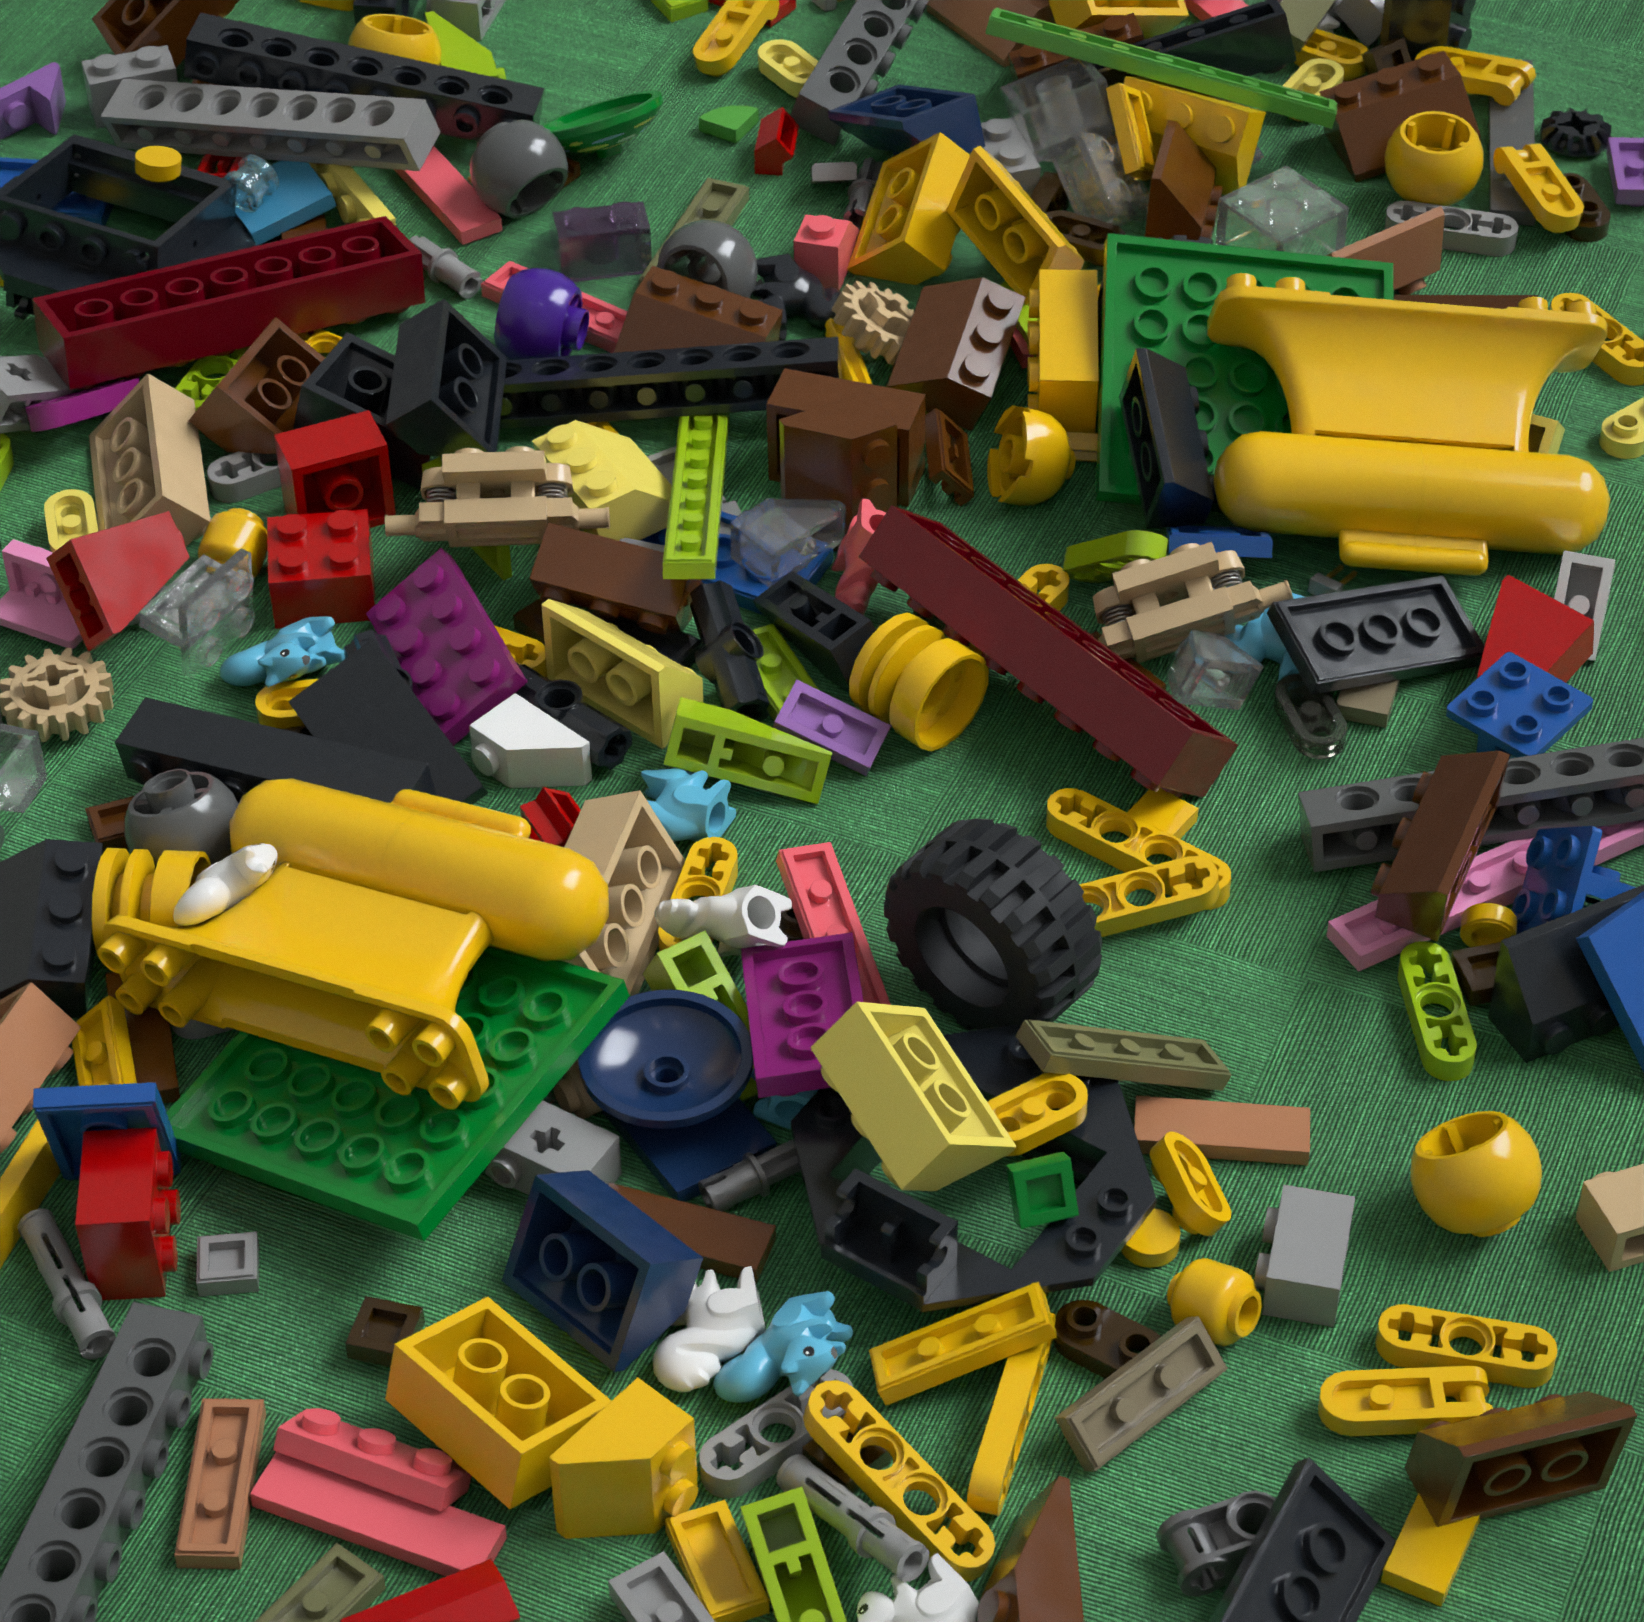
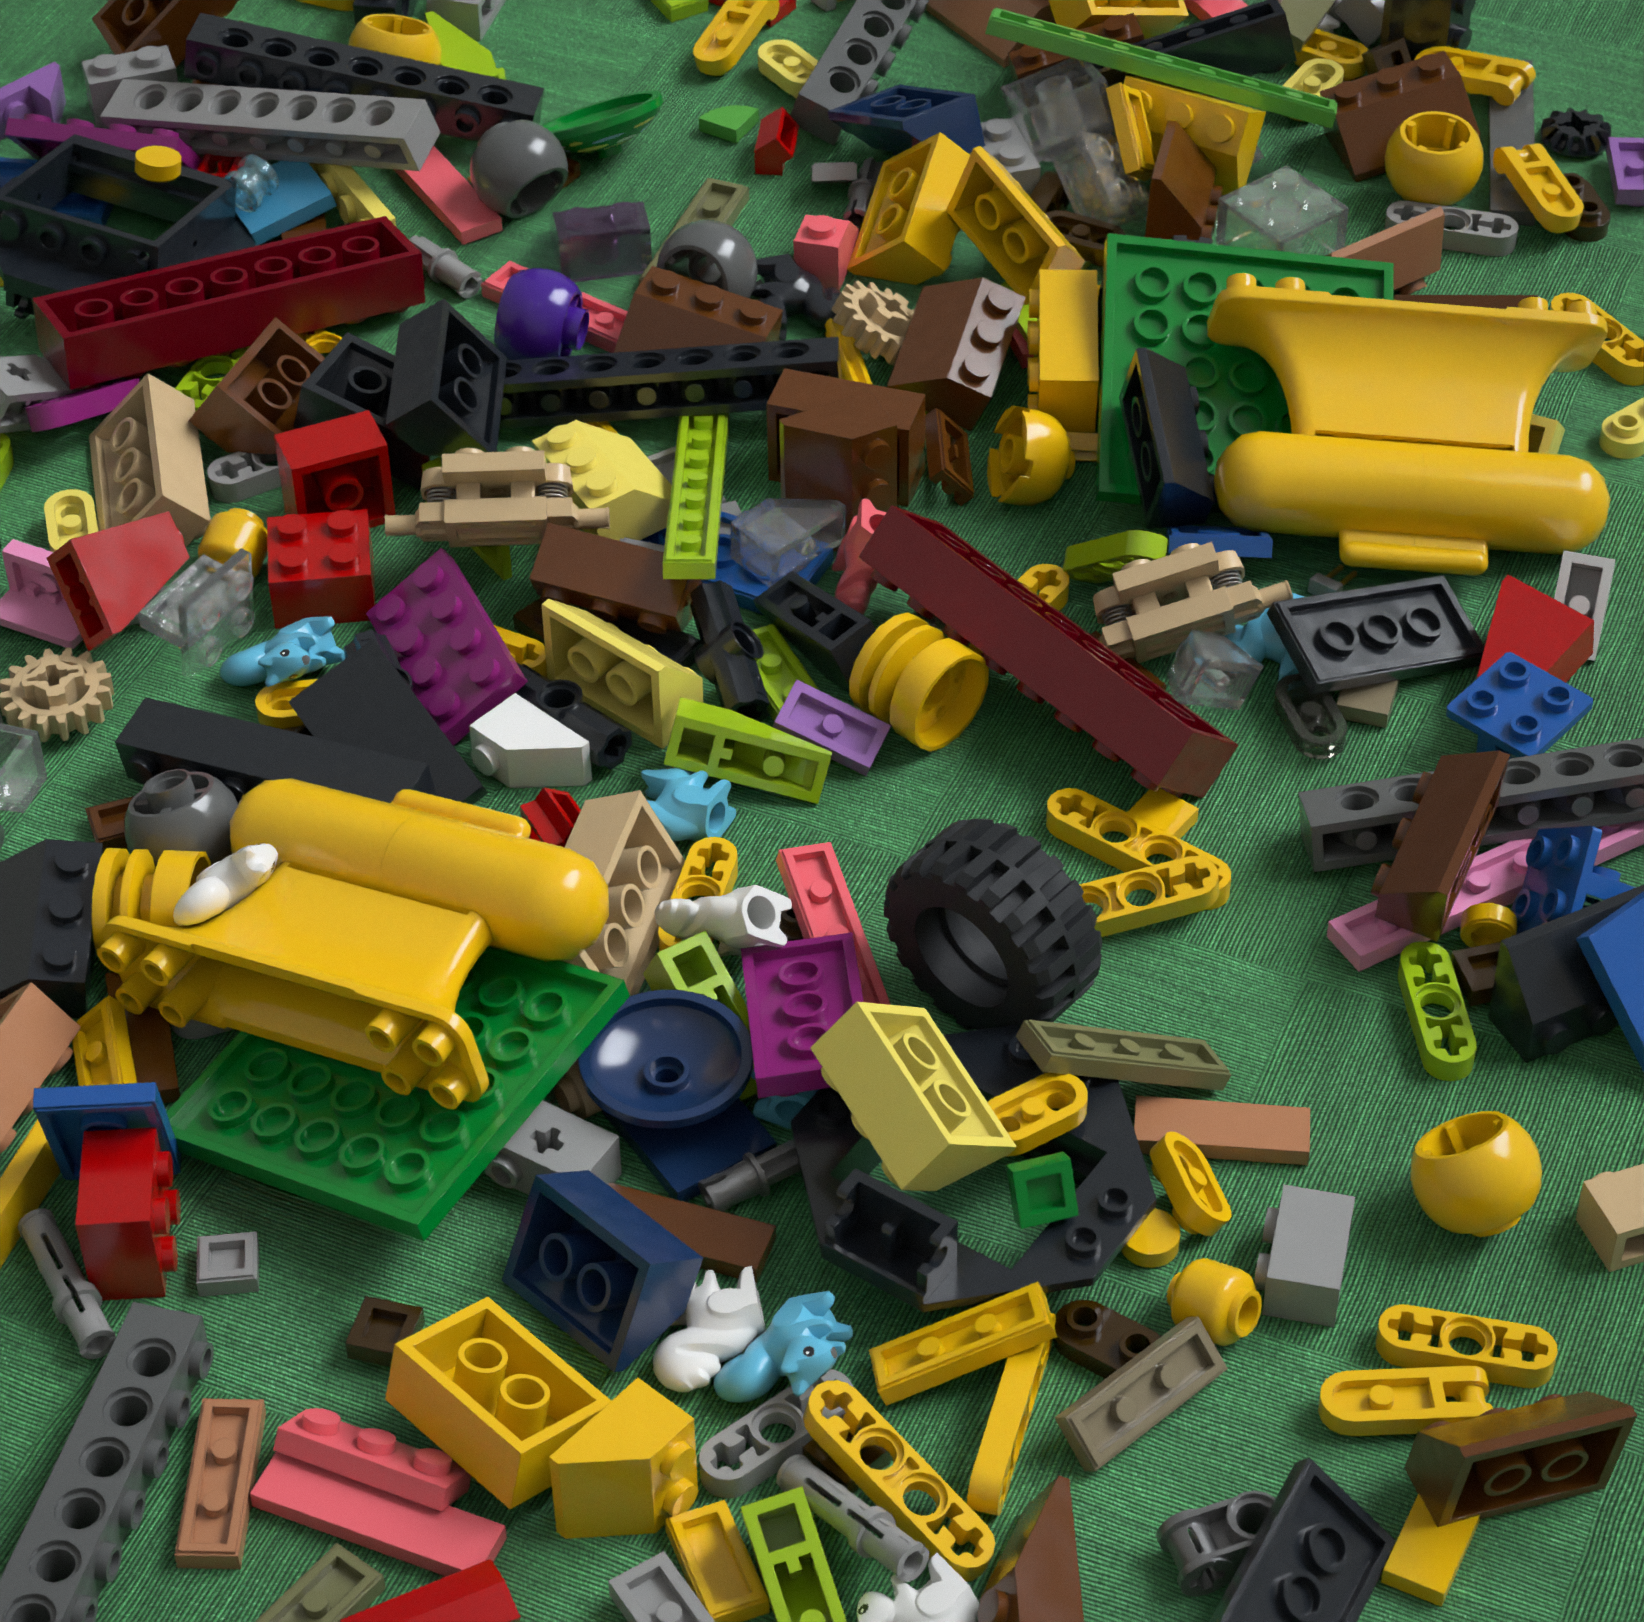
none -> magenta plate [5,113,202,170]

